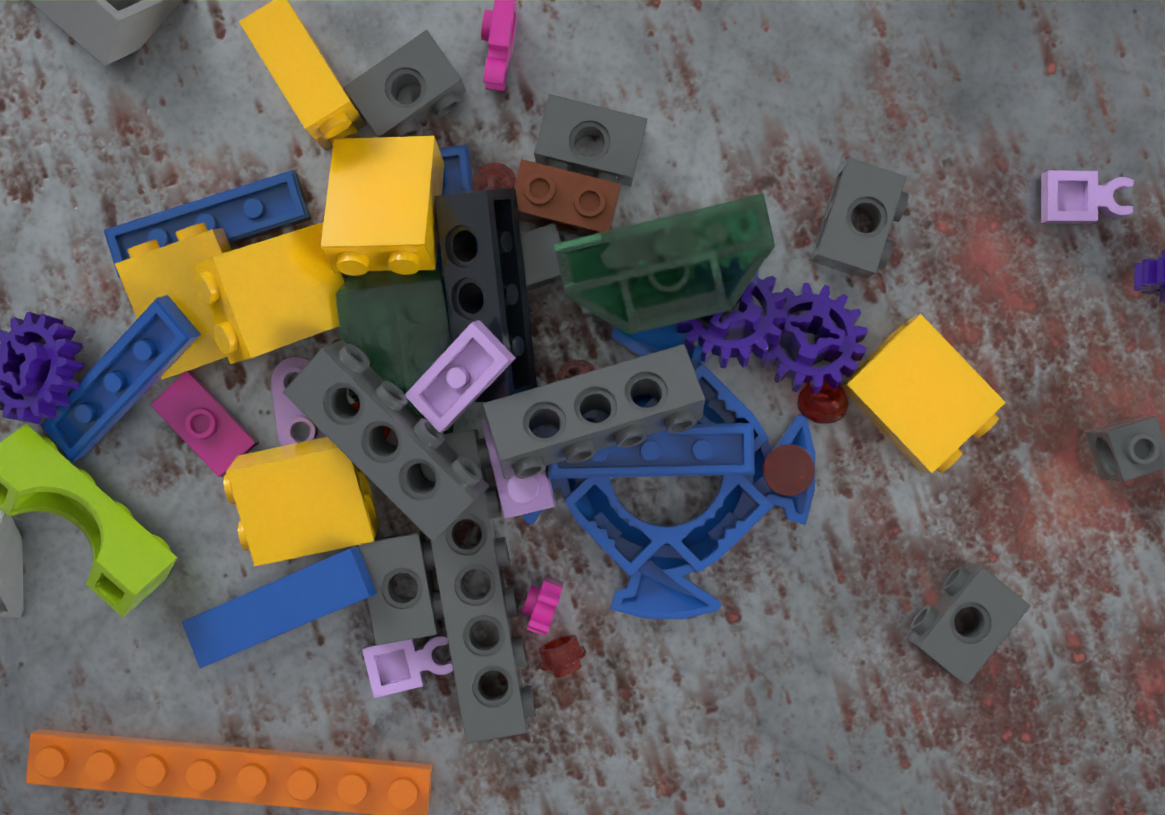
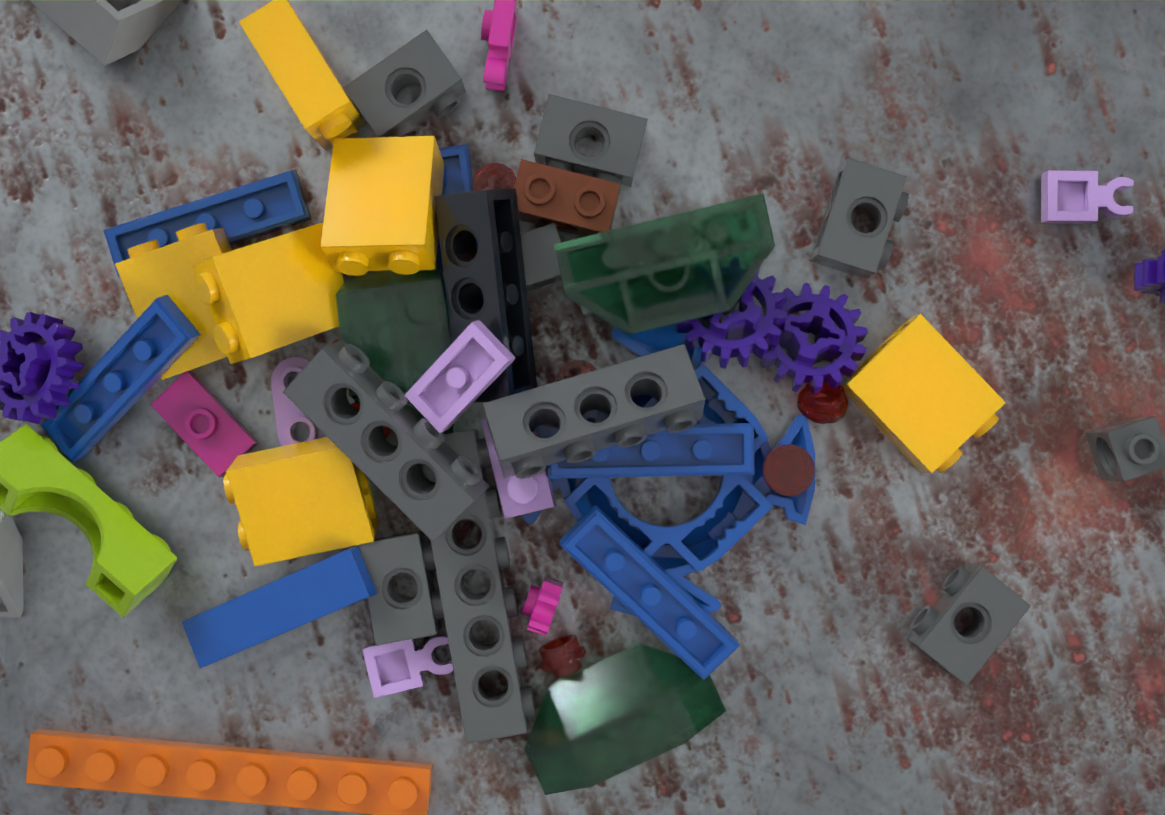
none -> clear green wedge [524,643,726,795]
none -> blue tile [559,505,740,680]

